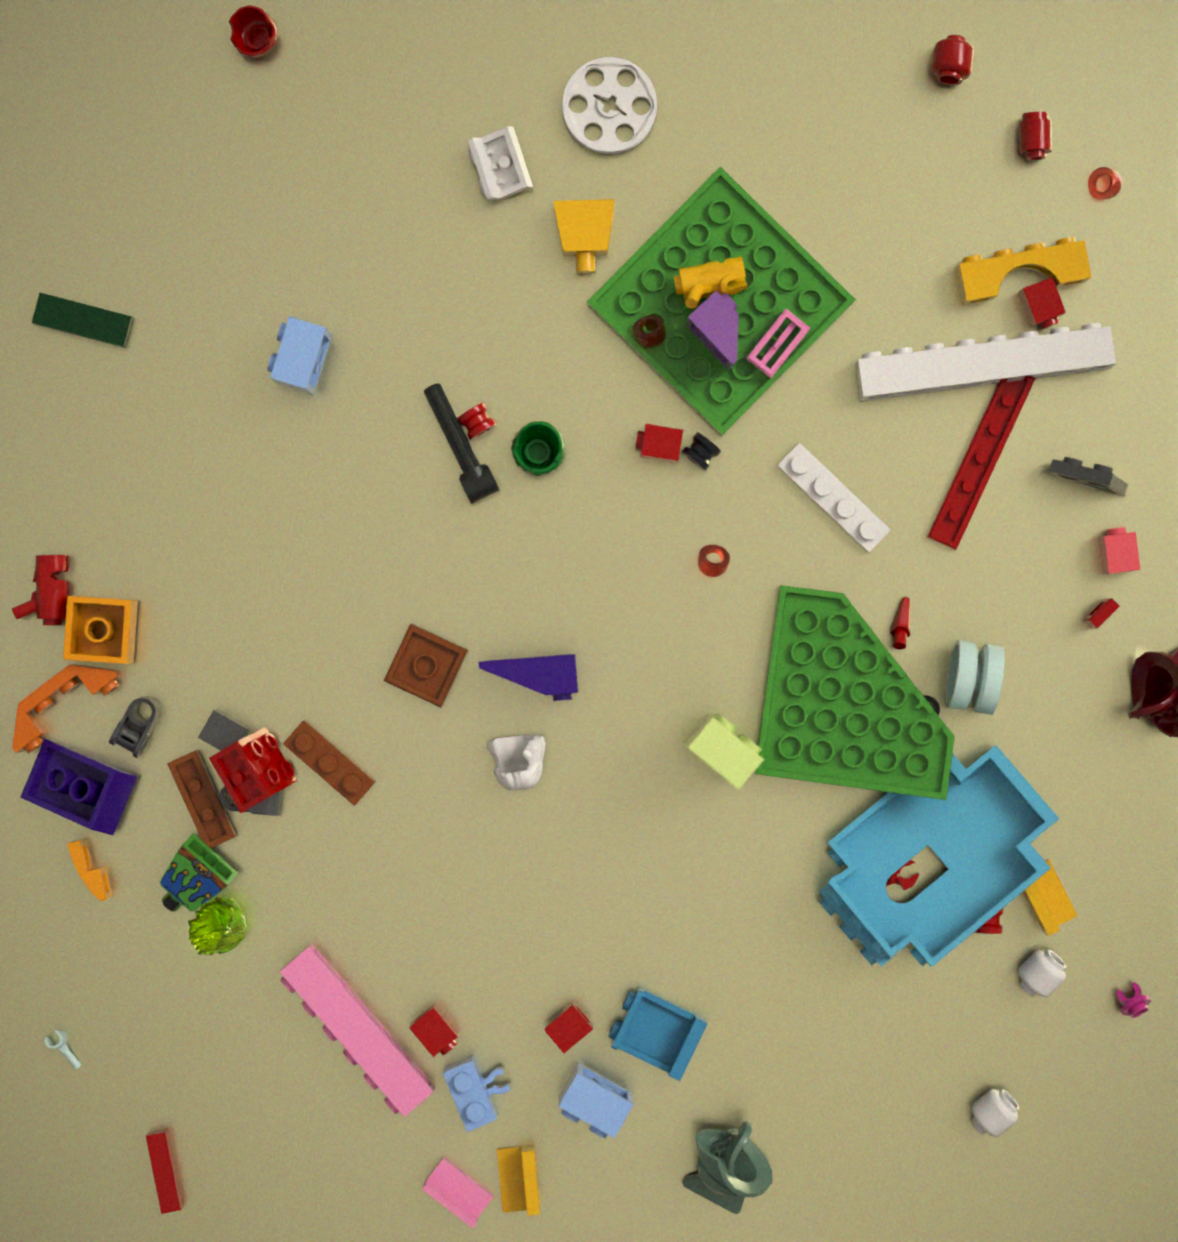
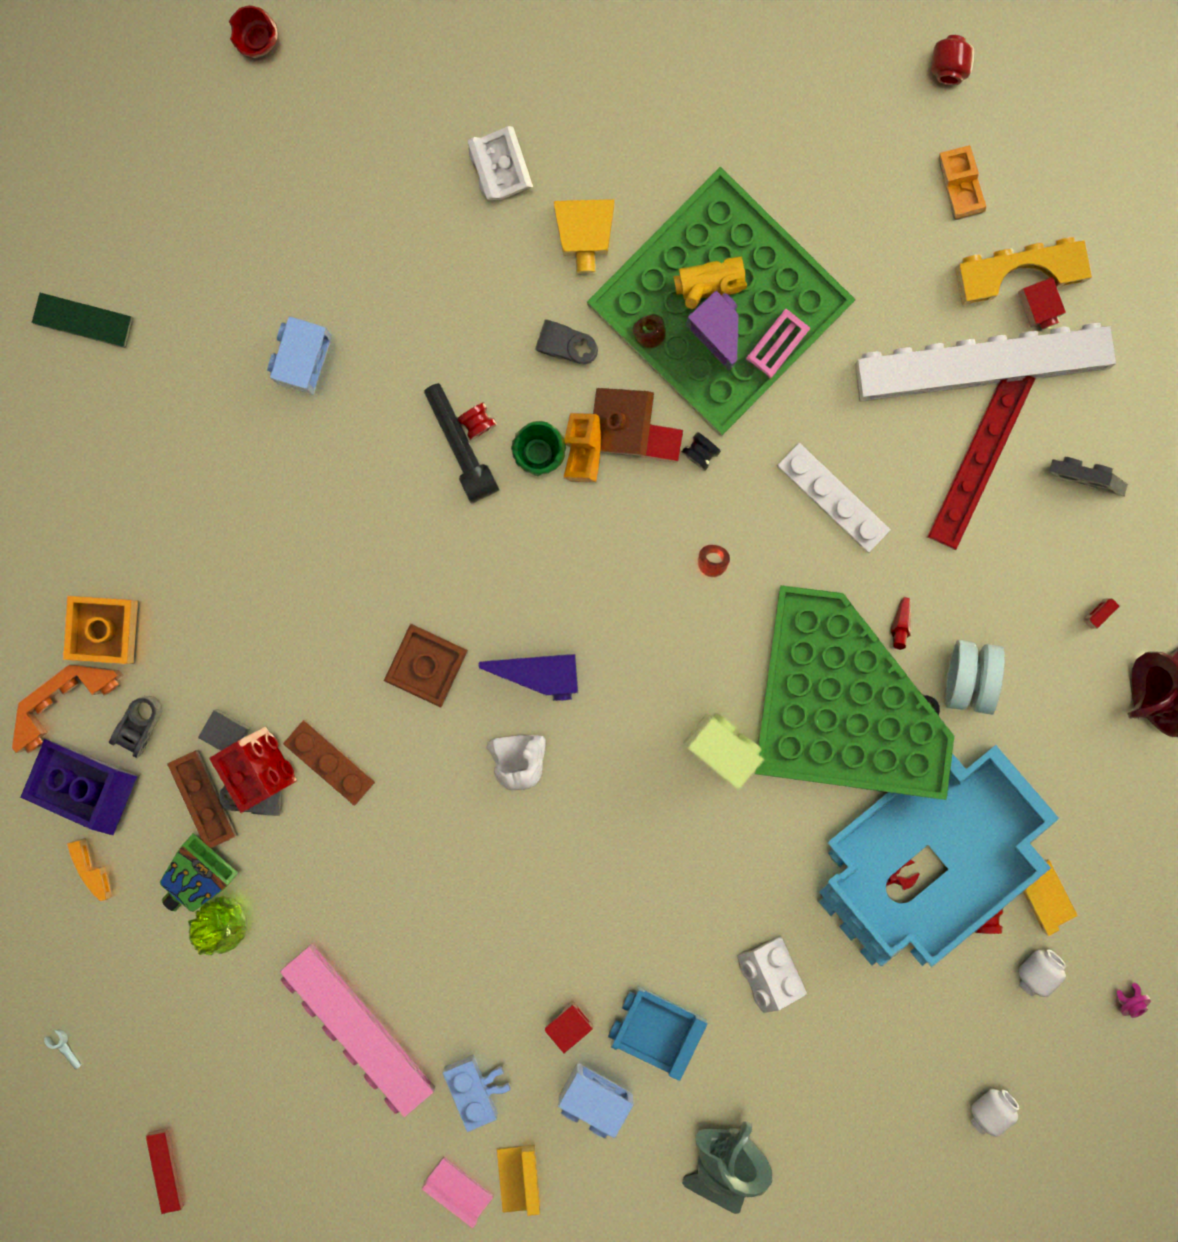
red piece [12,555,69,625] -> none
red brick [409,1003,459,1057] -> none
white wedge [562,57,657,154] -> none
red brick [1019,112,1052,160] -> none
clear red piece [1088,167,1122,199] -> none
coral brick [1098,527,1141,574] -> none
none -> dark grey piece [535,319,598,365]
none -> light orange slope [564,413,601,482]
none -> dark orange plate [593,388,654,456]
none -> white bracket [737,936,807,1013]
none -> light orange slope [939,145,987,219]

